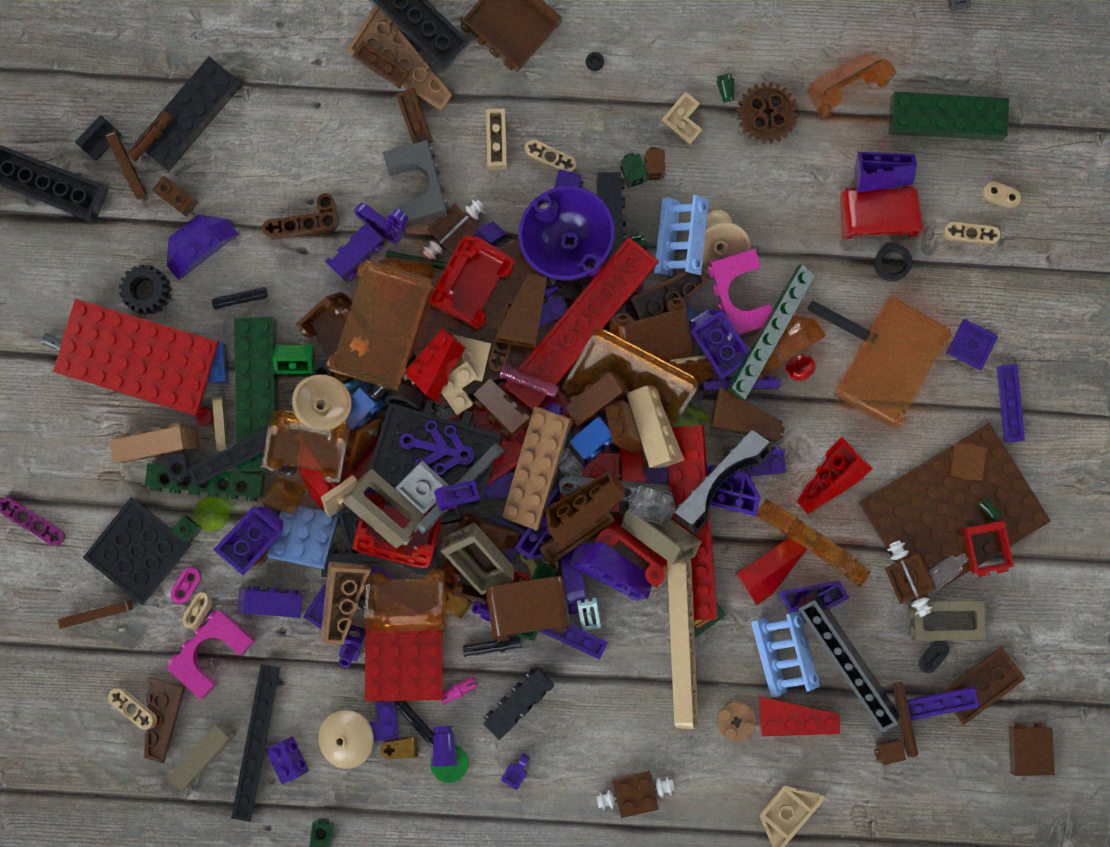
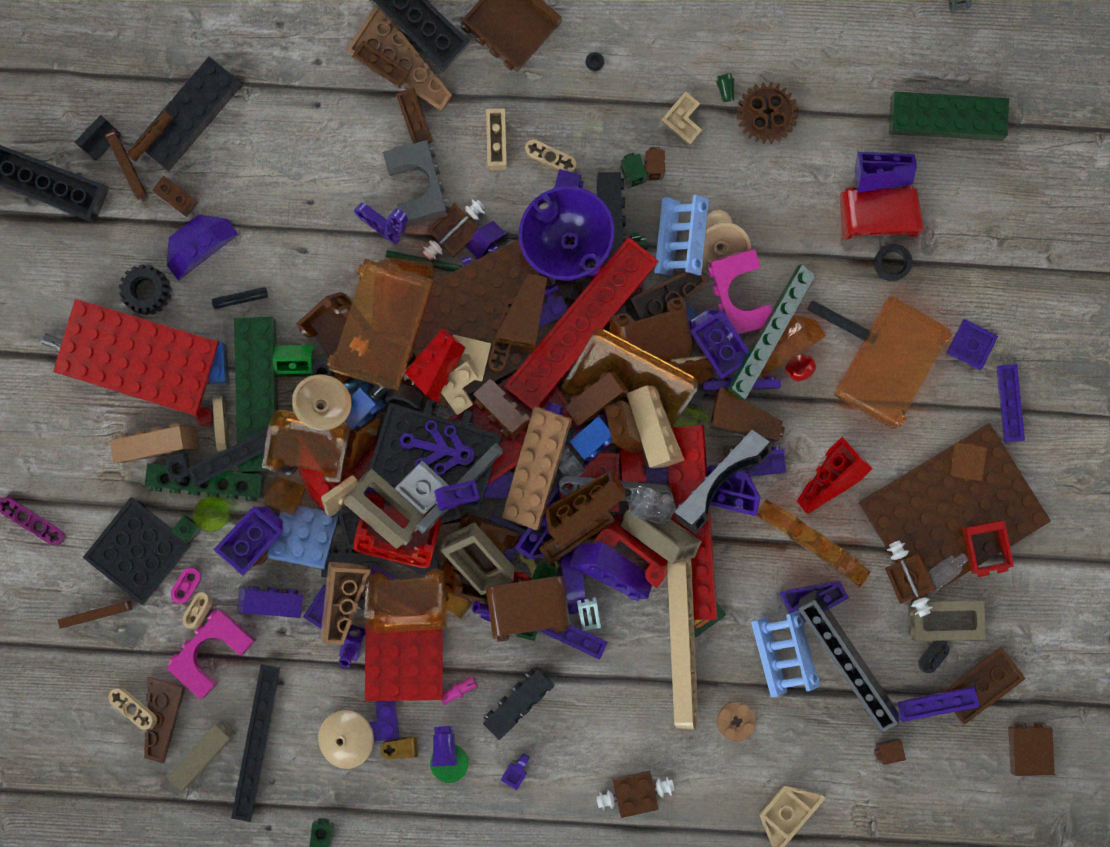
reddish brown beam [262,193,339,240] -> none
dark purple bracket [265,736,309,784] -> none
dark purple wedge [325,223,385,282] -> none
black axle [395,701,435,747] -> none
red windscreen [429,236,516,329] -> none
black pin [463,637,522,657] -> none
clear pink pin [499,362,559,398] -> none
red wedge [735,531,809,606] -> none
red wedge [758,695,840,737] -> none
clear orange windscreen [807,53,896,120] -> none
reddish brown axle [892,681,919,757] -> none
tan beam [943,222,1000,245] -> none
dark green pin [977,497,1002,522] -> none
tan plate [982,182,1021,209] -> none

